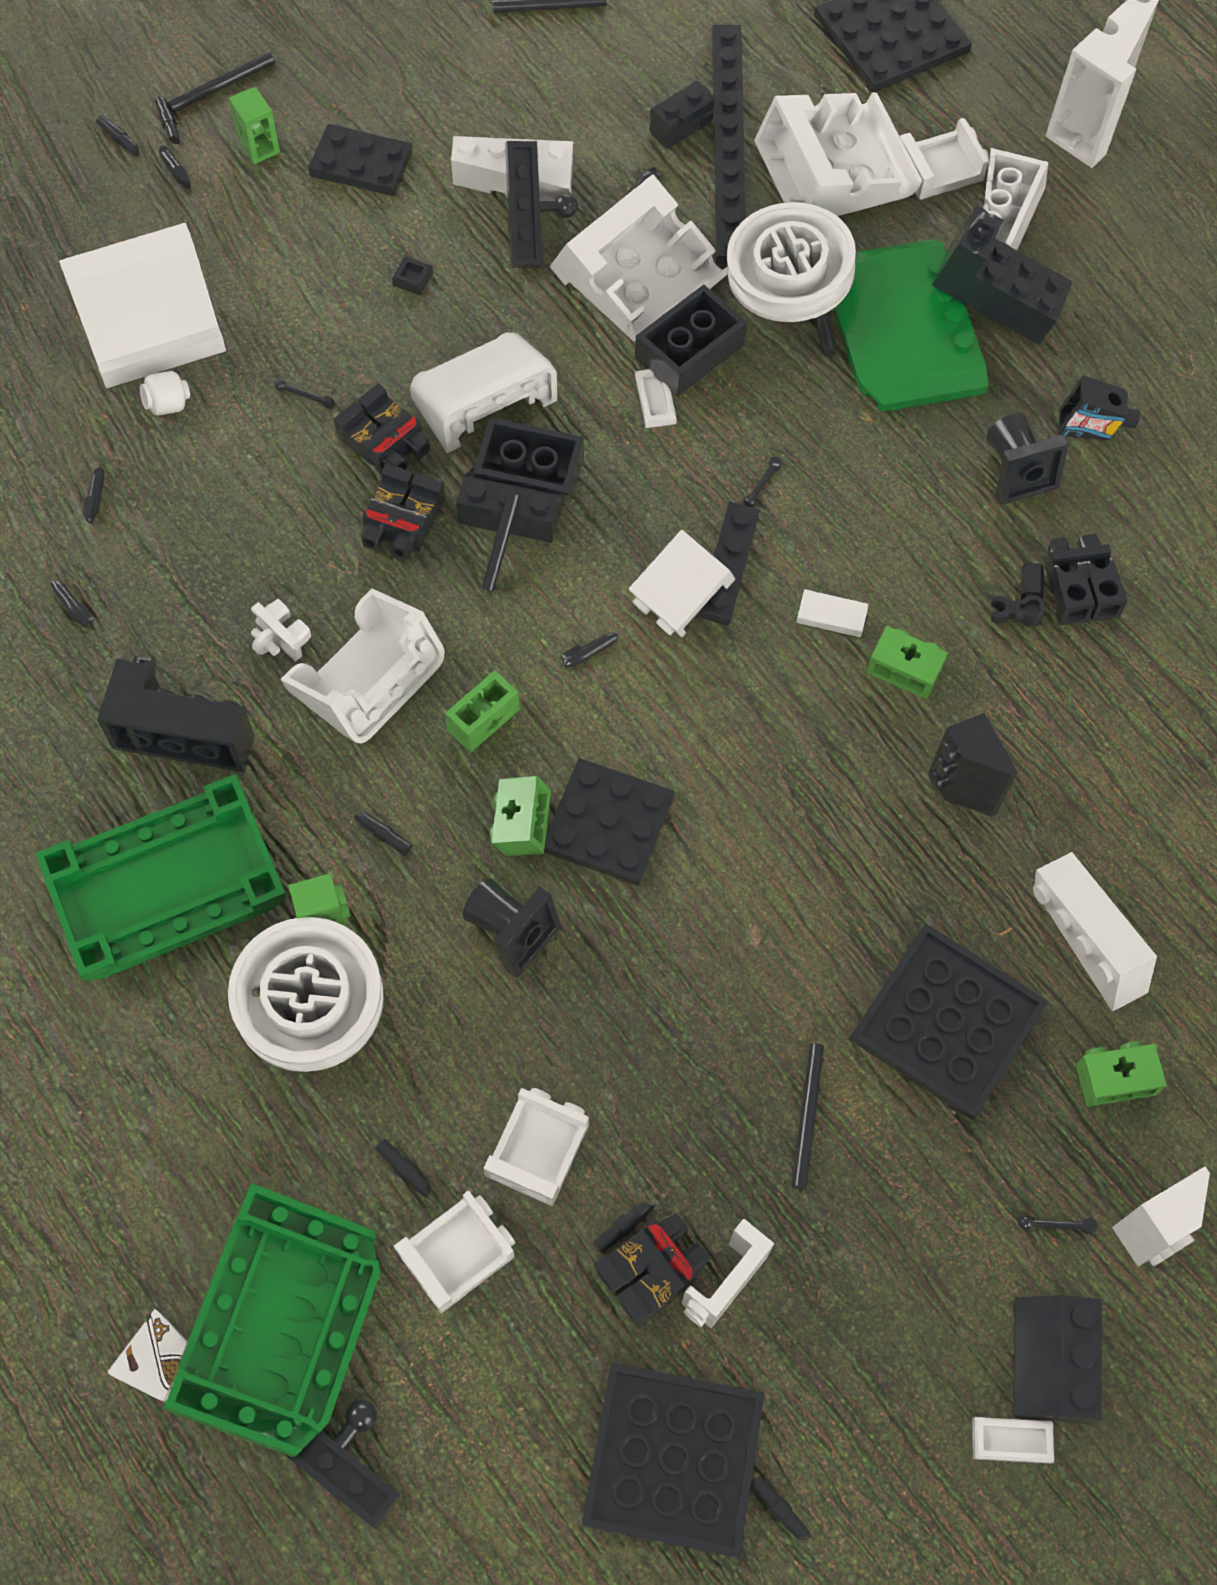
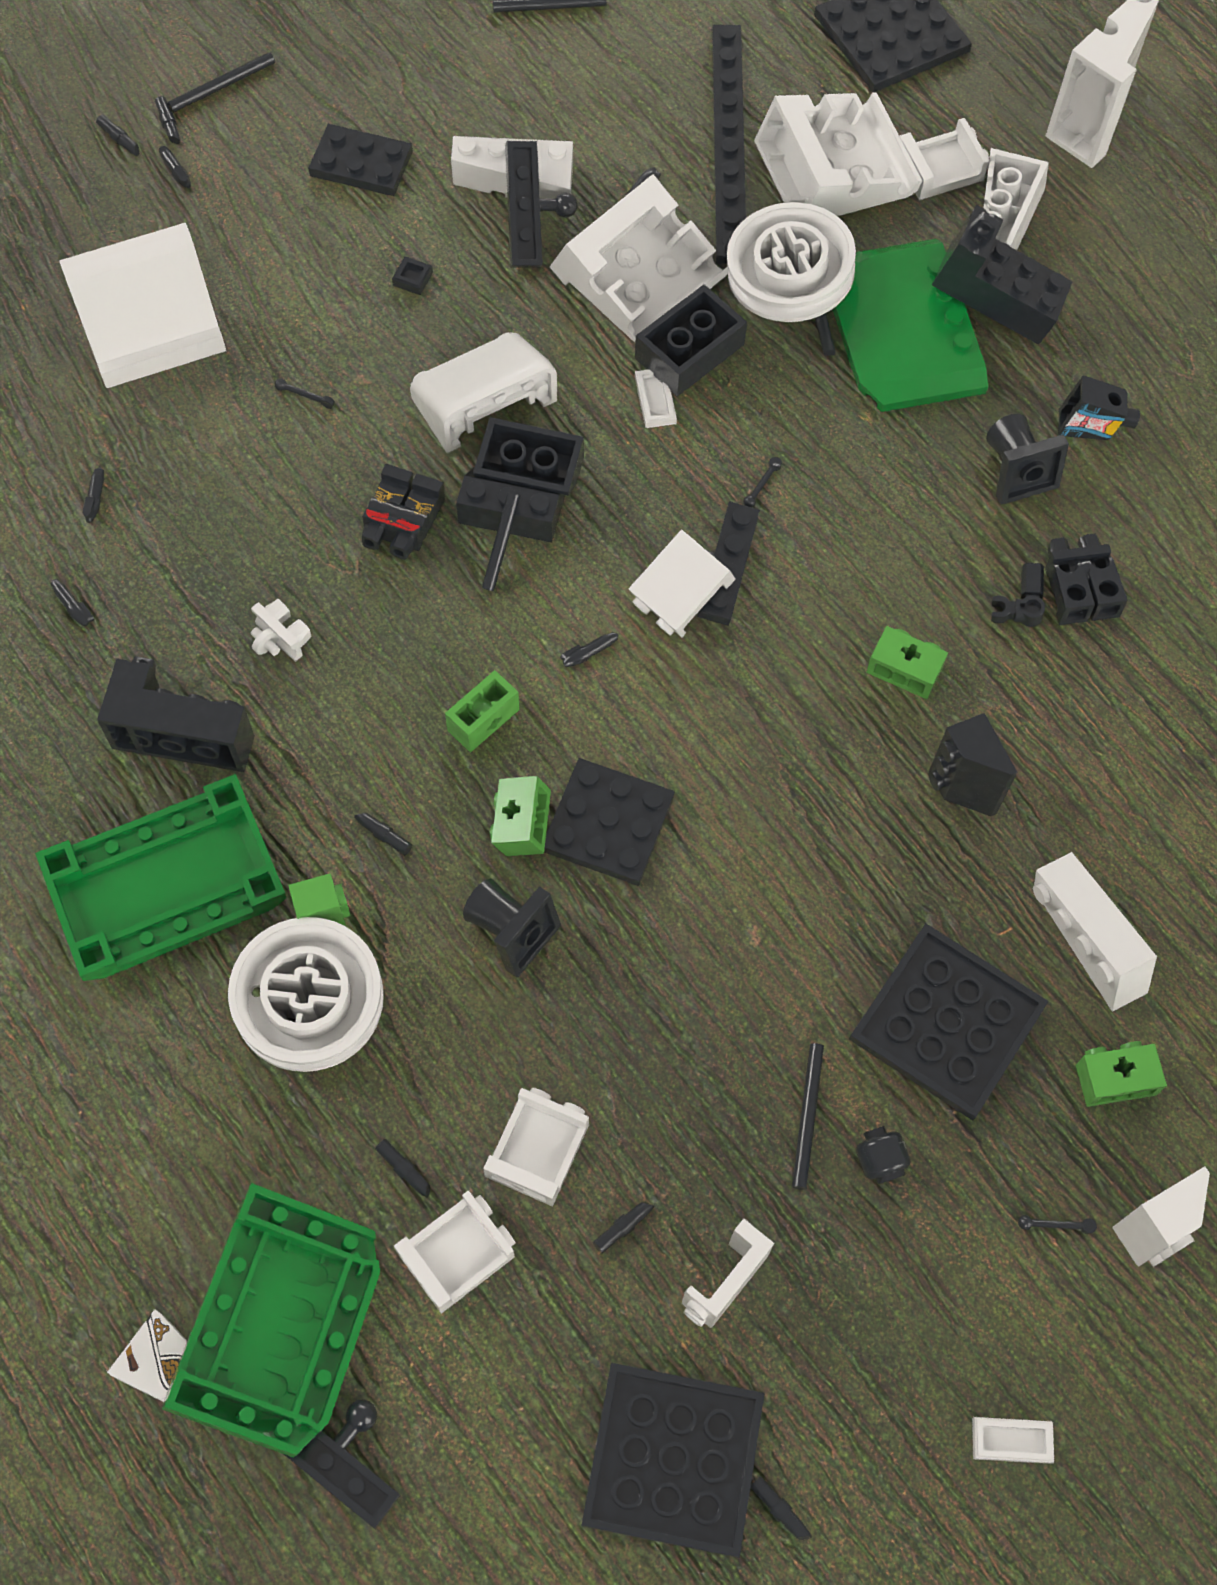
white head [140,371,190,416] -> none
bright green brick [228,86,280,164] -> none
white windscreen [280,589,445,743] -> none
black hips [333,383,431,474] -> none
black hips [593,1214,710,1329] -> none
black brick [649,81,715,149] -> none
white tile [796,589,869,637] -> none
black slope [1013,1295,1102,1425] -> none
none -> black head [856,1126,911,1184]

